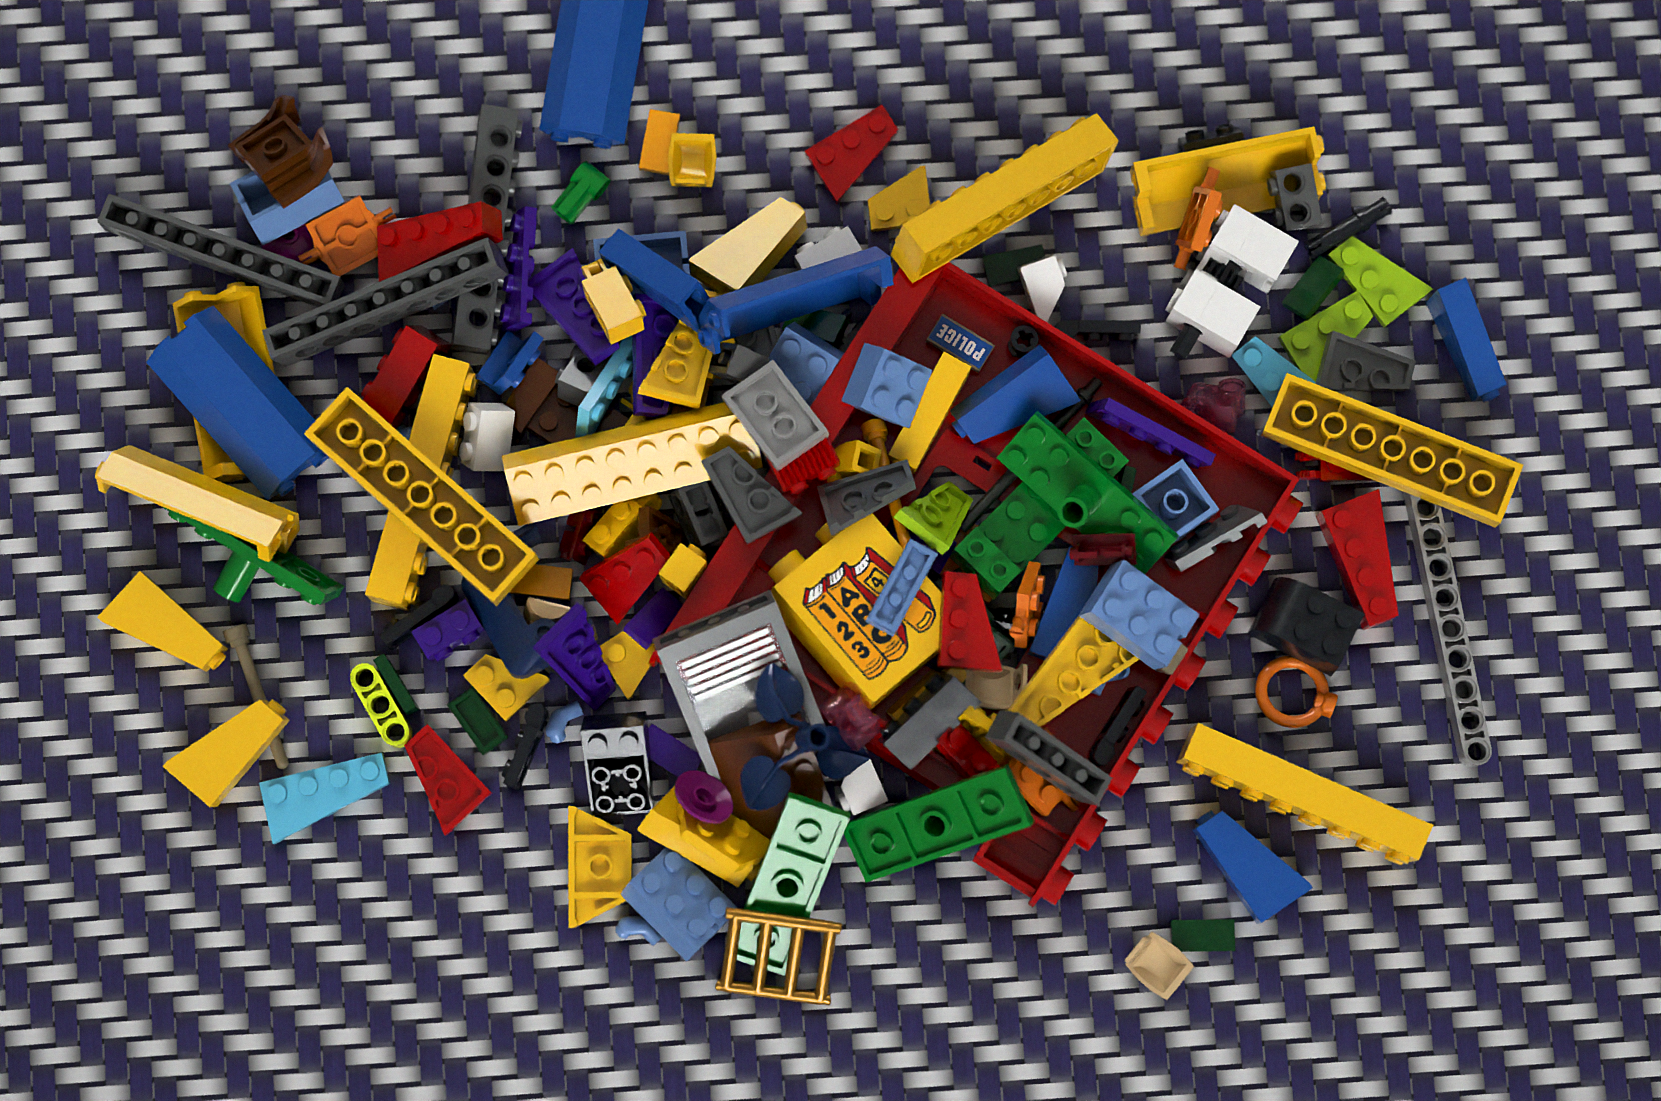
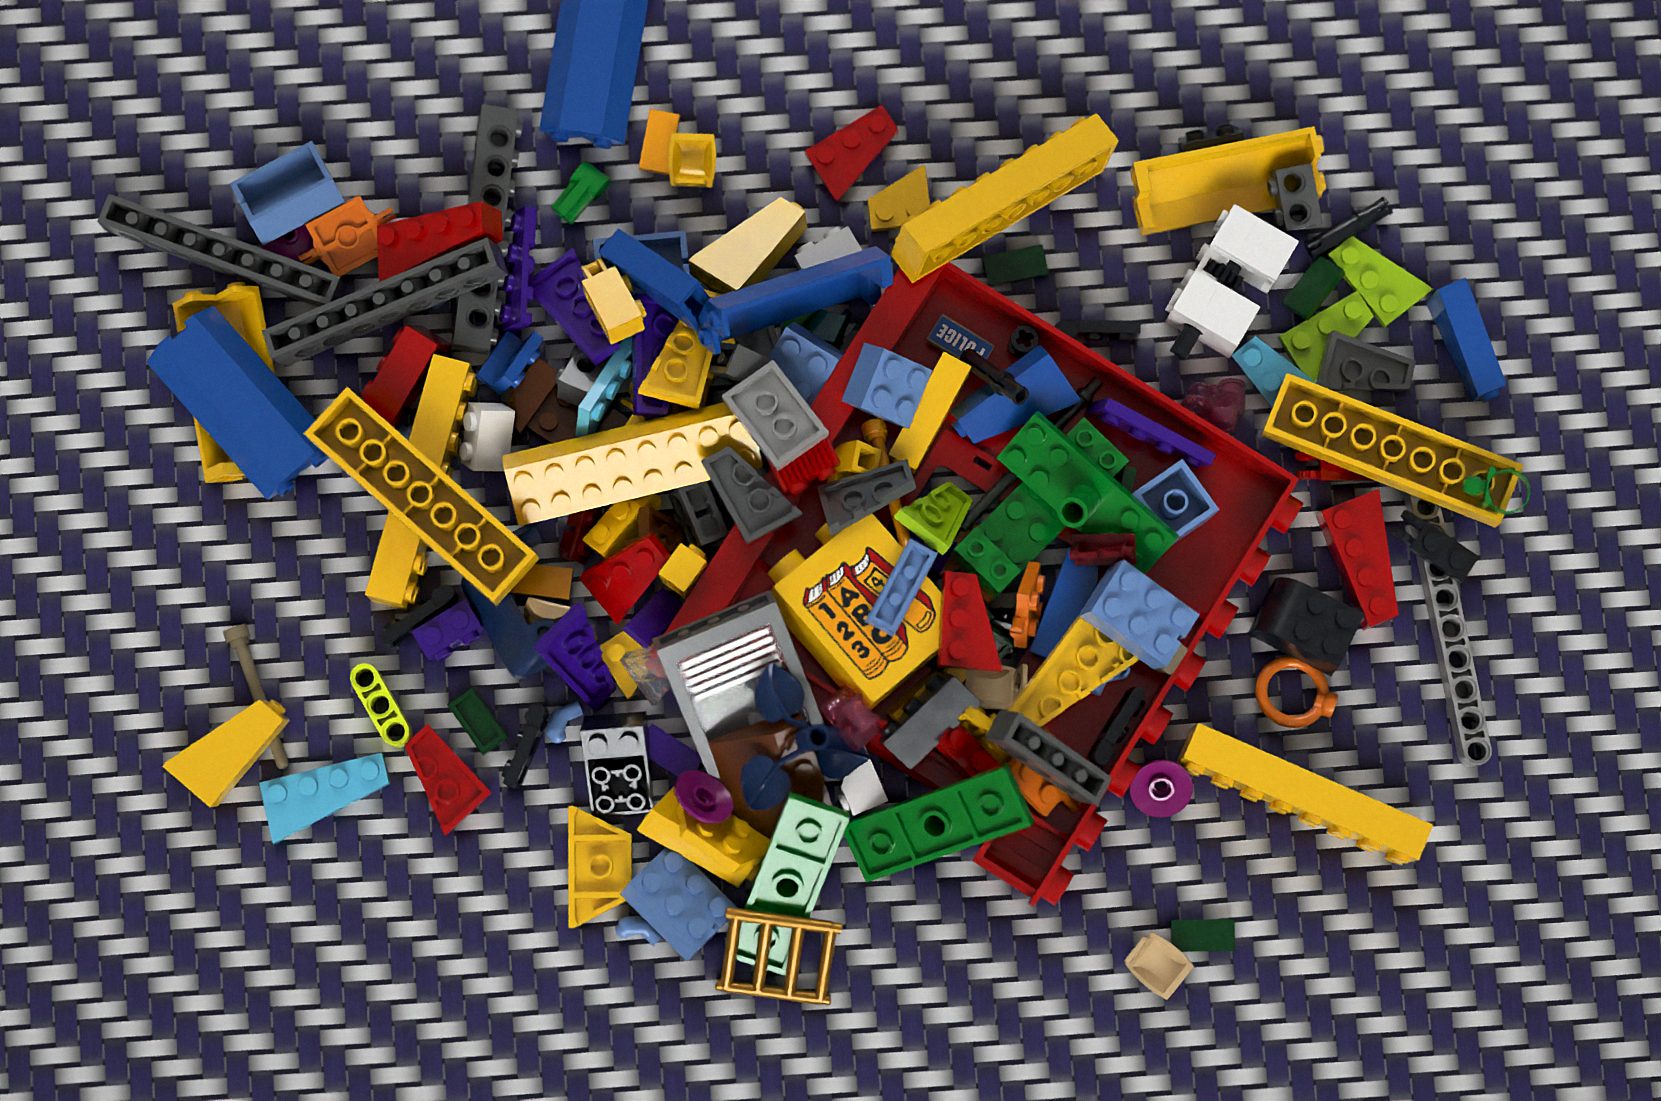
yellow panel [95,445,300,563] -> none
yellow slope [97,571,228,672] -> none
green plate [161,506,345,605] -> none
reddish brown piece [228,95,333,209] -> none
dark green tile [373,653,419,716] -> none
yellow wing [463,654,550,722] -> none
white slope [1016,255,1067,322] -> none
dark grey wing [1163,505,1268,572] -> none
orange plate [1173,167,1223,271] -> none
blue slope [1193,810,1313,924] -> none
none -> clear wing [620,646,685,706]
none -> black pin [959,348,1029,405]
none -> magenta dish [1130,760,1193,818]
none -> black hinge [1390,510,1479,584]
none -> green piece [1462,465,1530,515]

